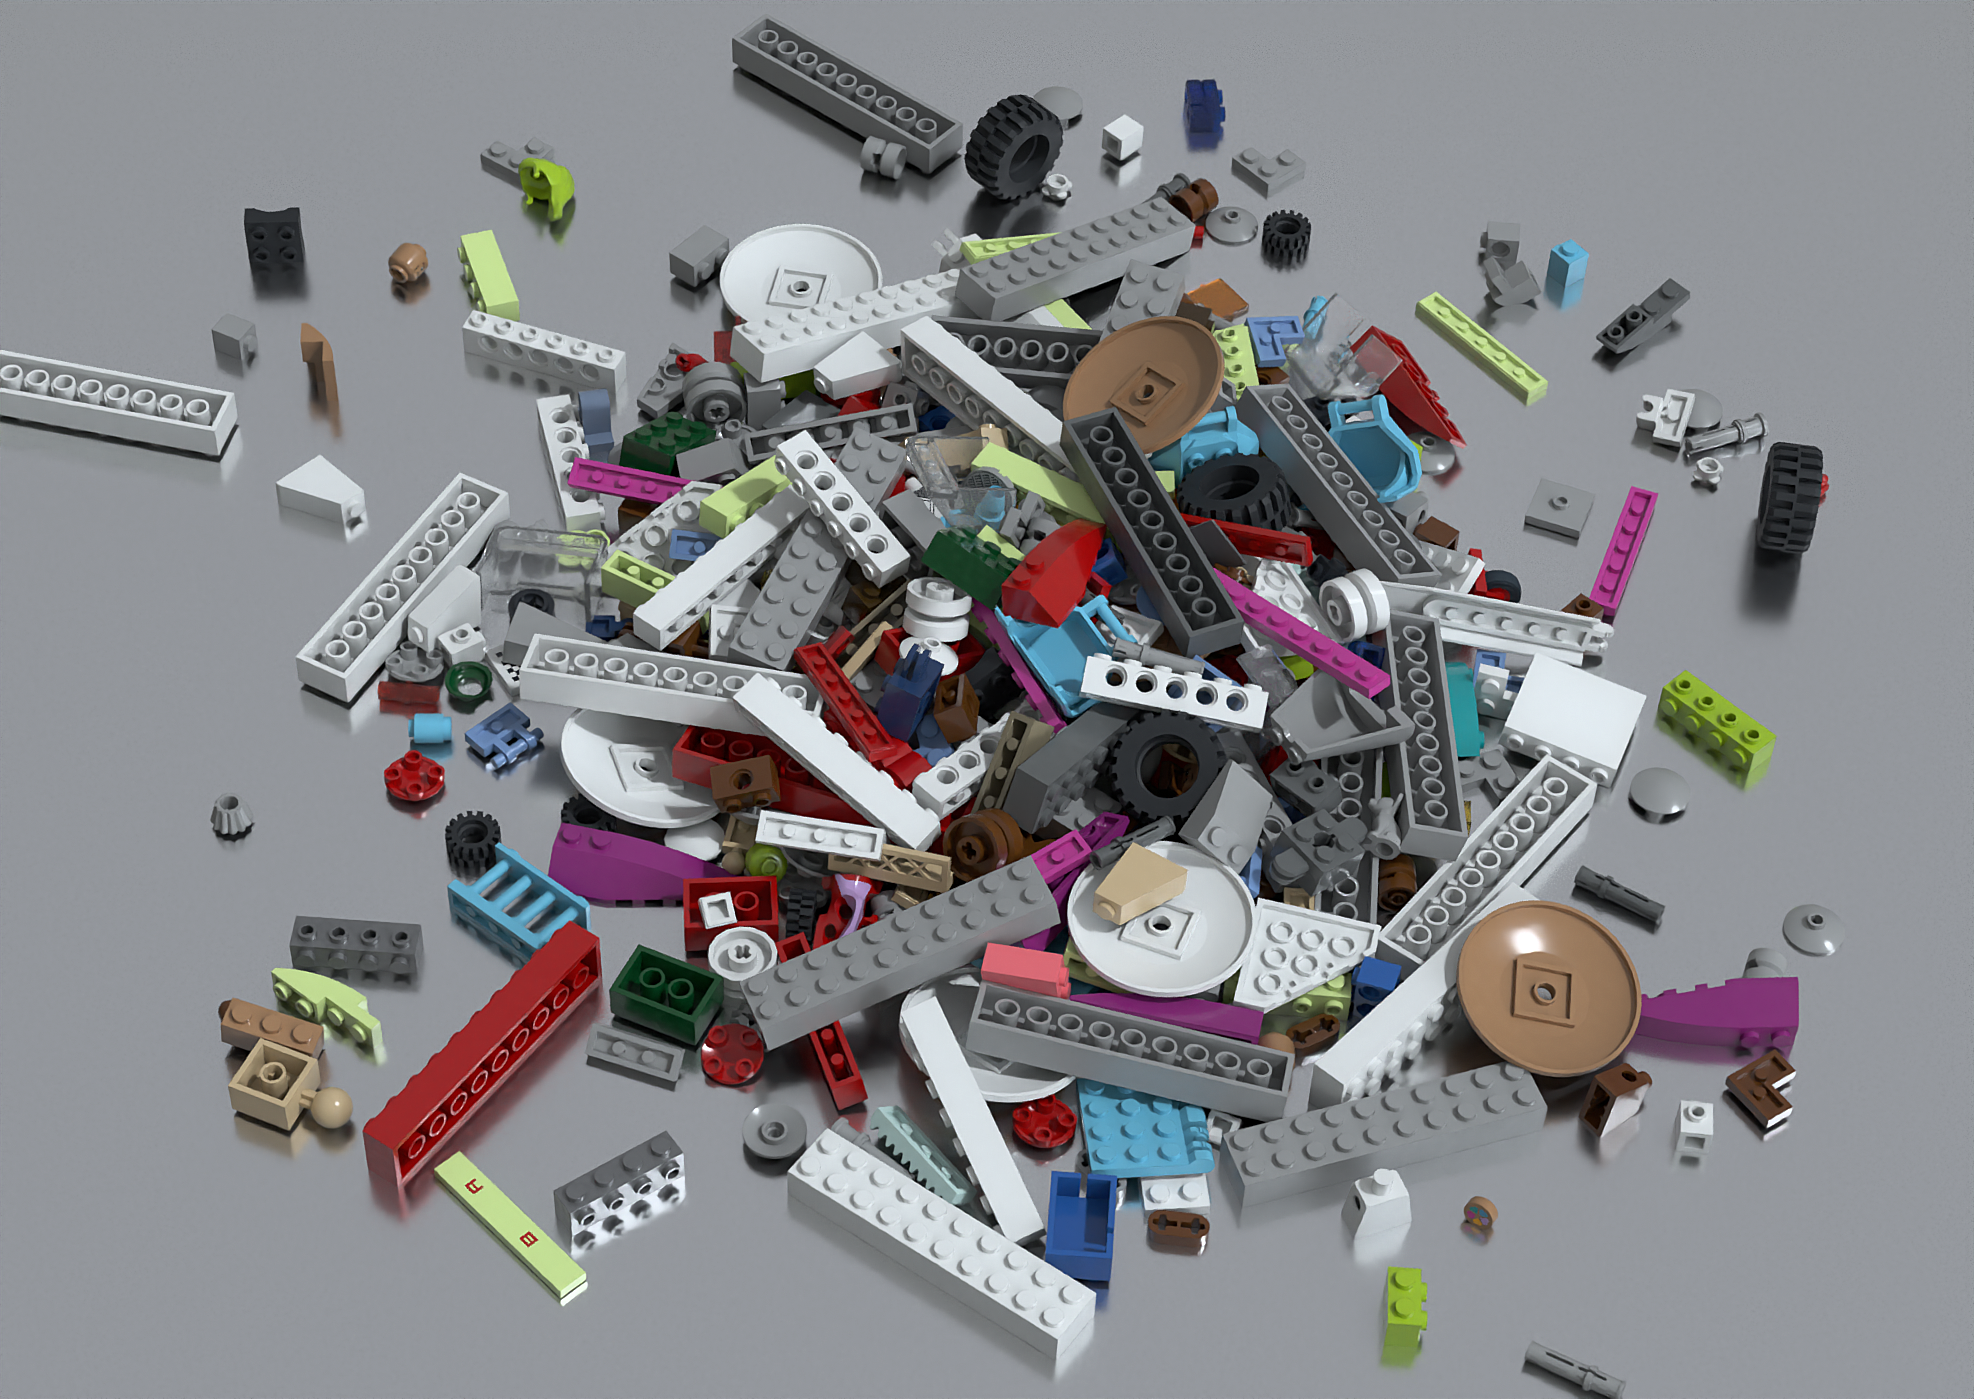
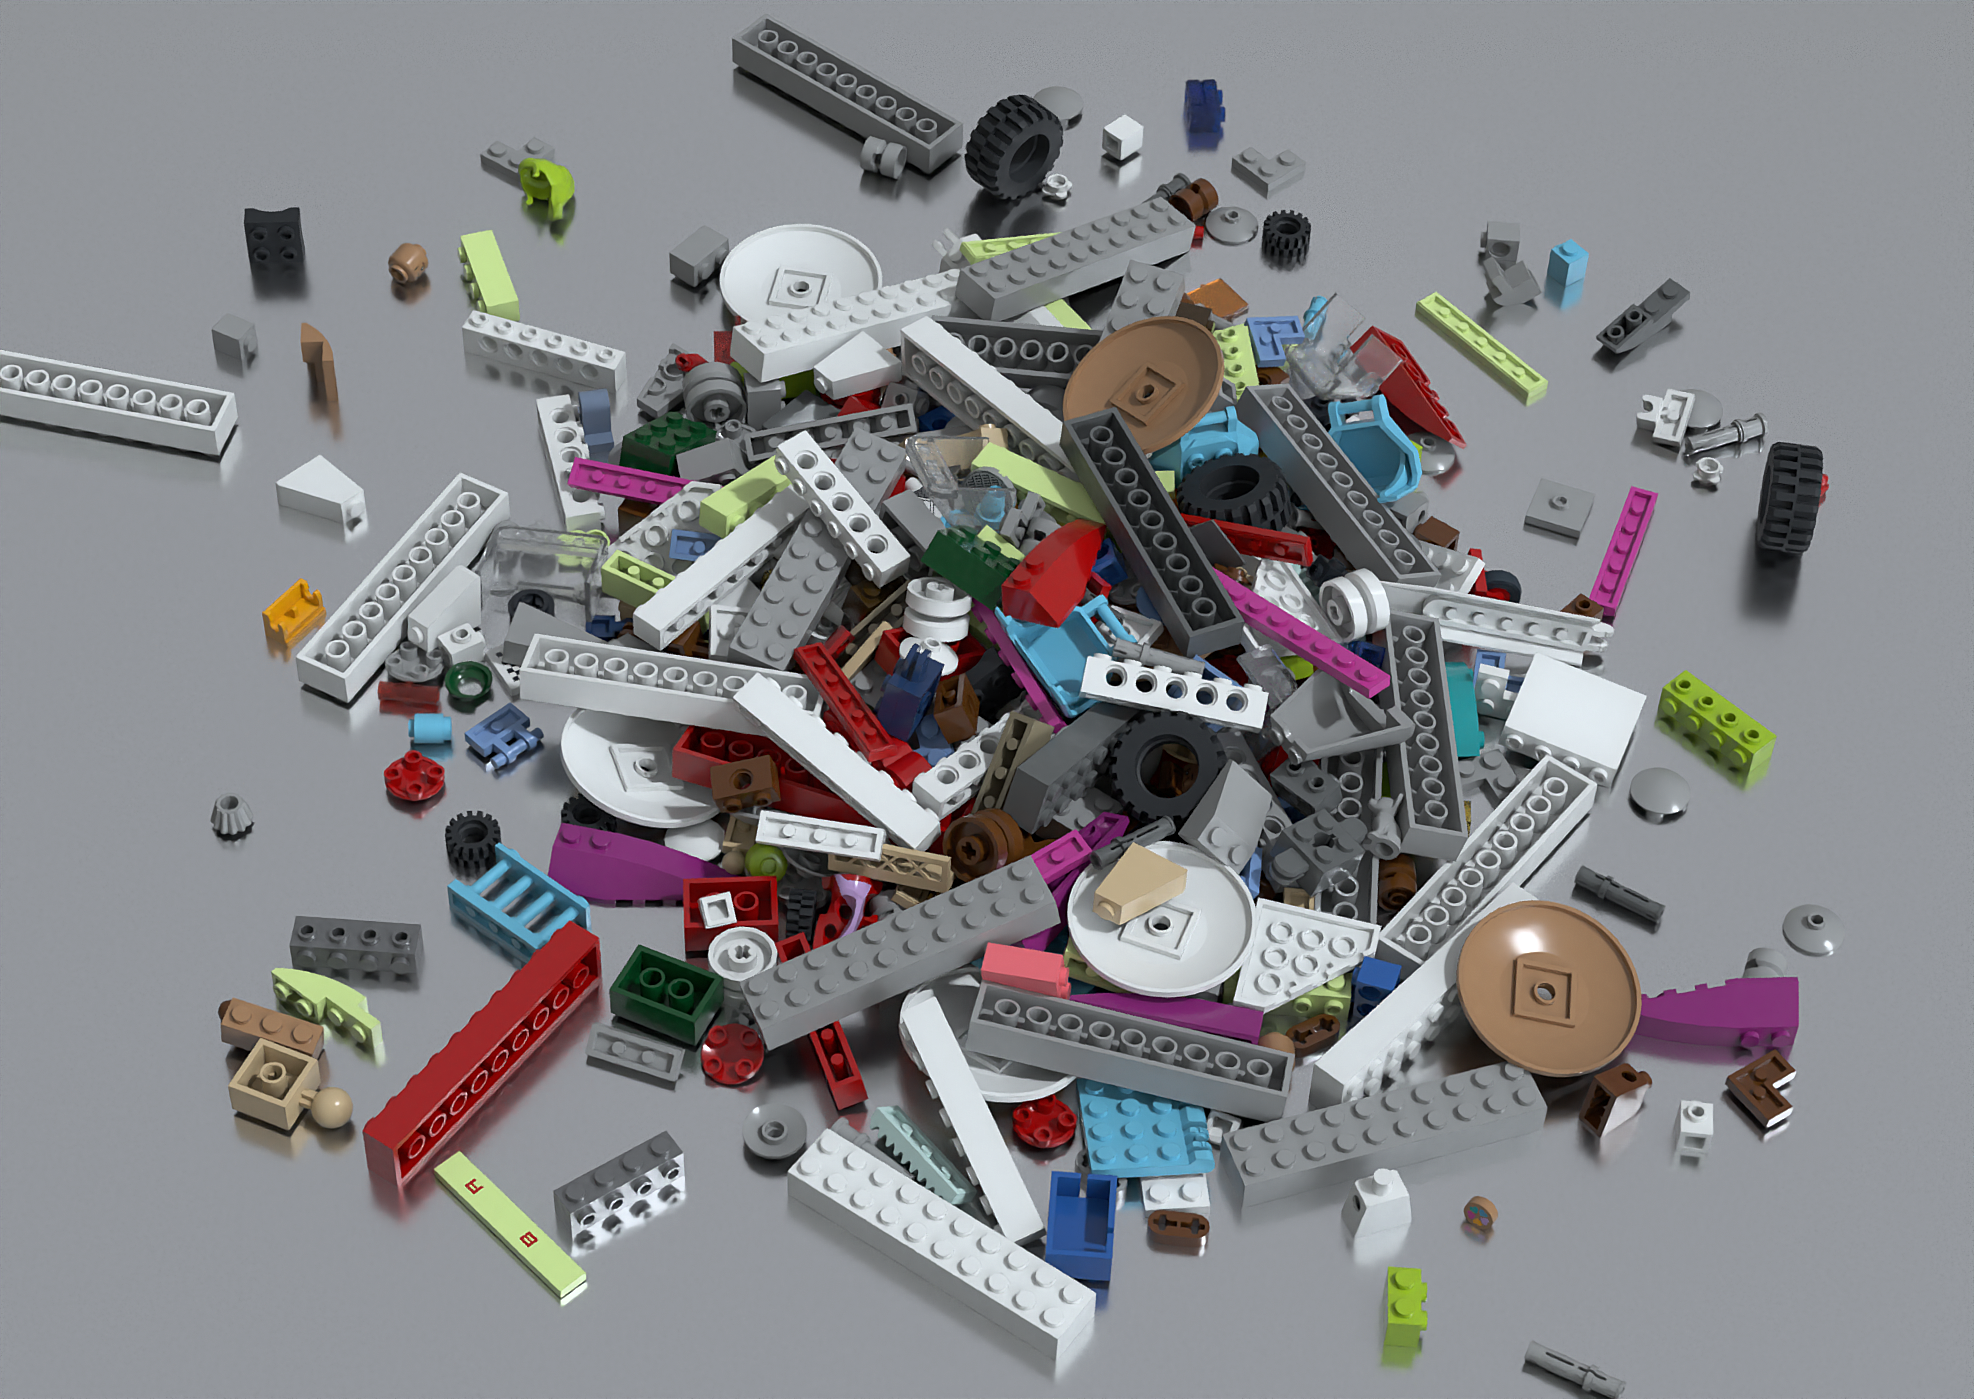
none -> light orange hinge [262,578,326,647]

